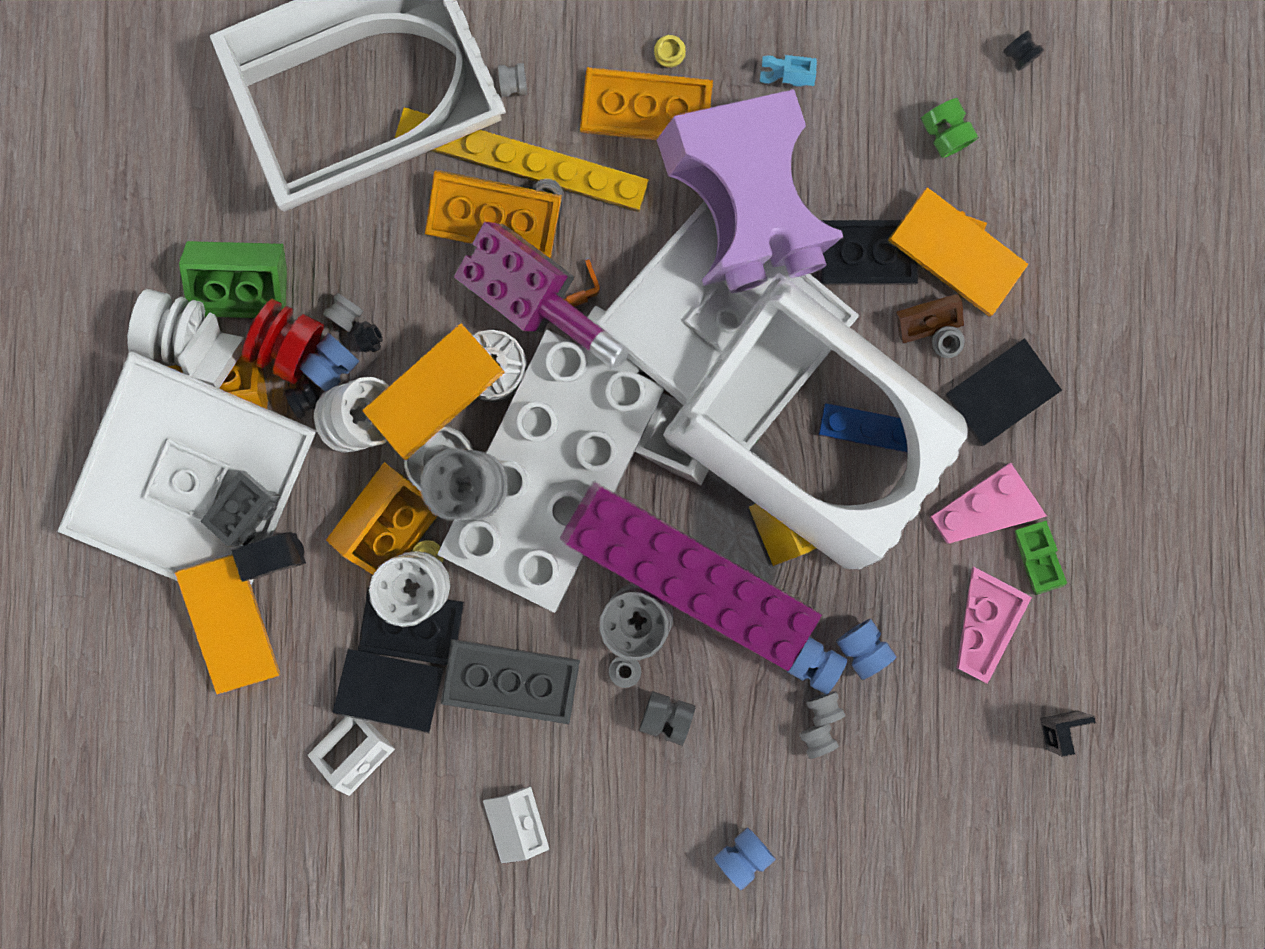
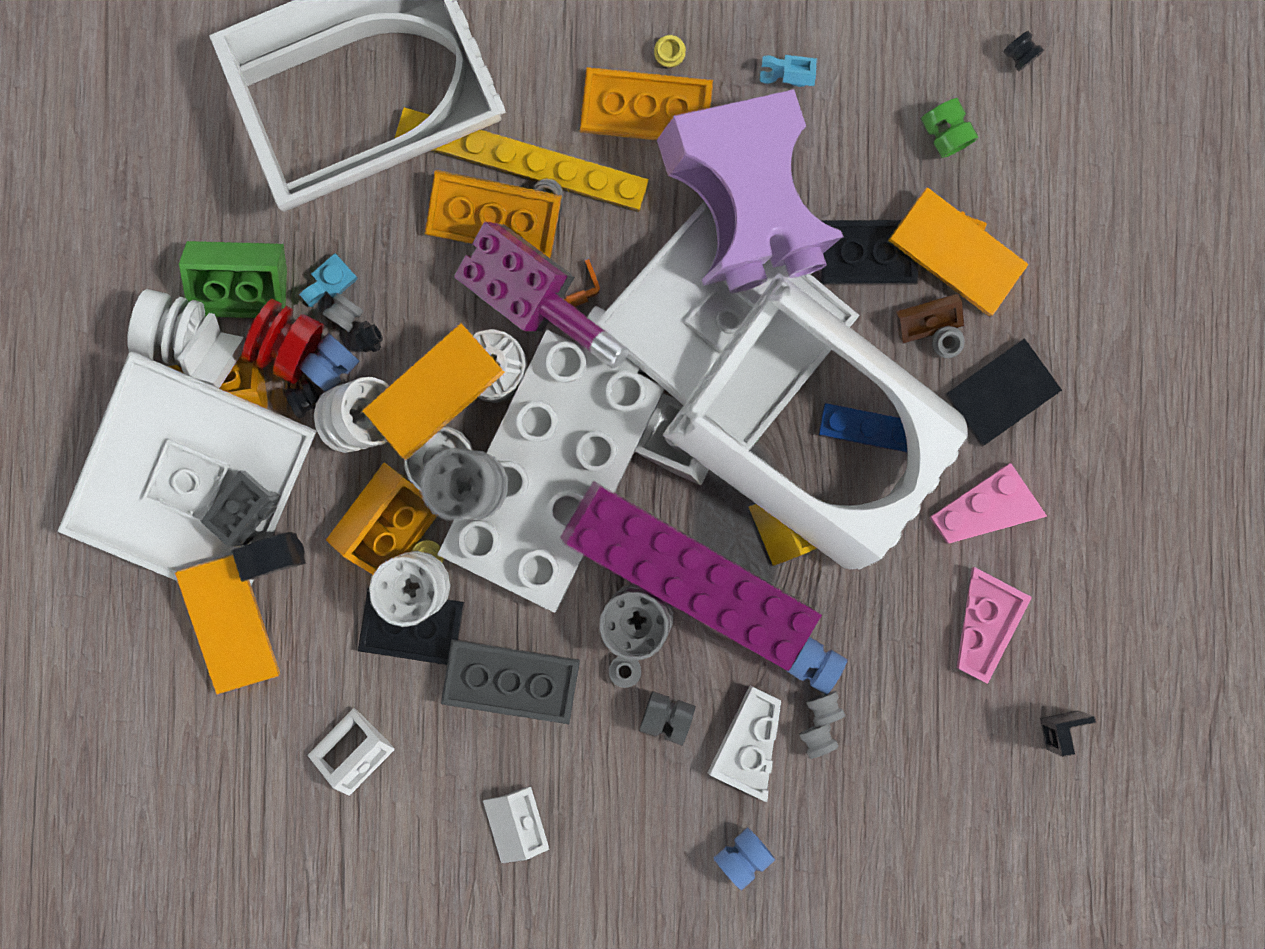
black tile [333,649,444,734] -> none
light grey wheel [498,63,527,97] -> none
medium blue wheel [836,619,897,680] -> none
bright green slope [1015,521,1067,595] -> none
none -> medium azure plate [299,253,358,308]
none -> white wing [707,685,781,802]

